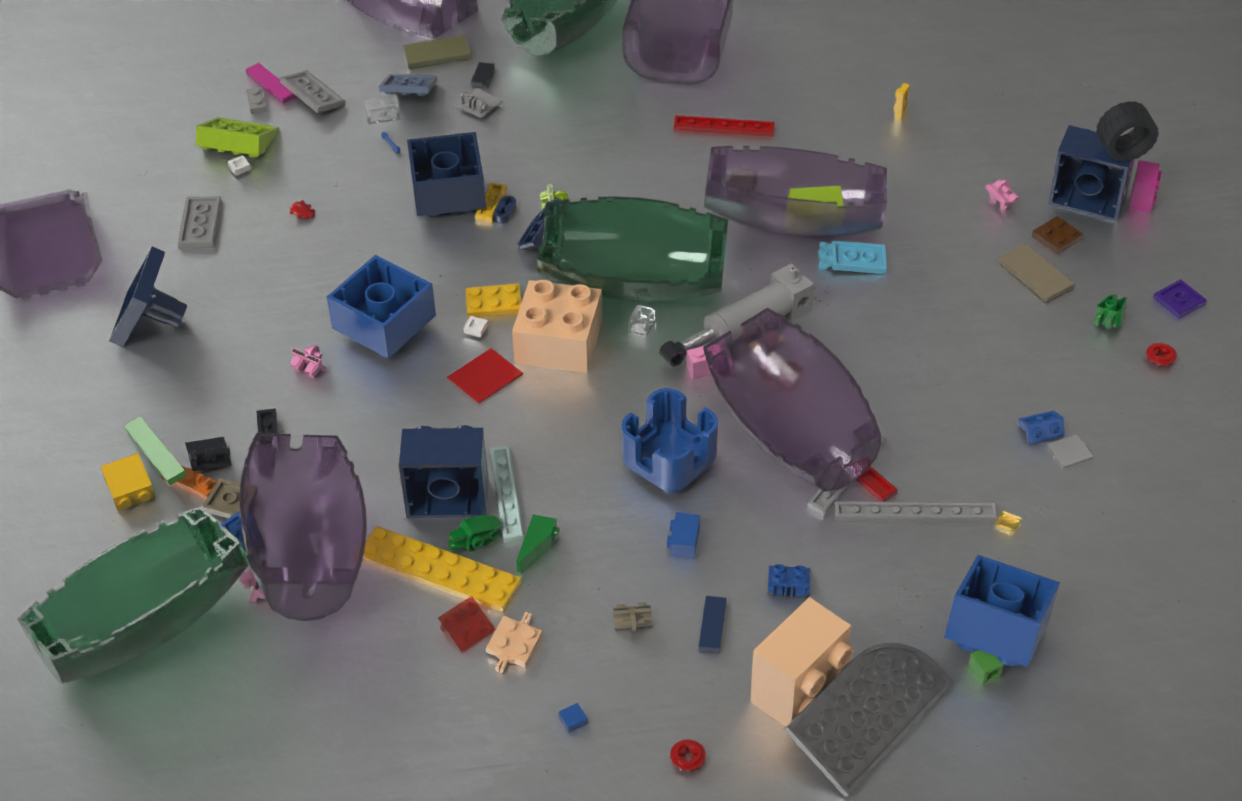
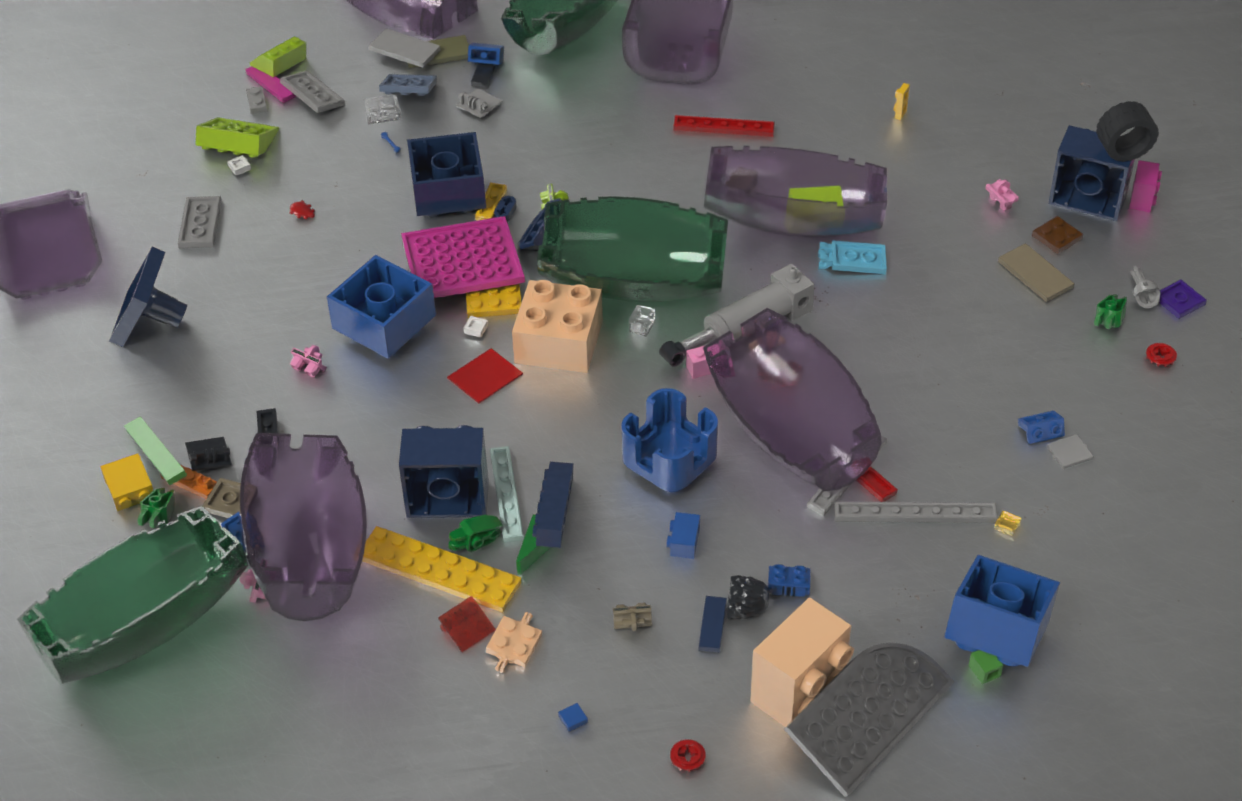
none -> green hinge [137,488,175,528]
none -> lime slope [249,36,306,77]
none -> light grey tile [369,28,440,68]
none -> dark pink plate [401,216,525,298]
none -> blue brick [468,43,504,65]
none -> dark blue brick [533,461,574,548]
none -> black hair [726,575,769,620]
none -> light grey piece [1130,266,1160,309]

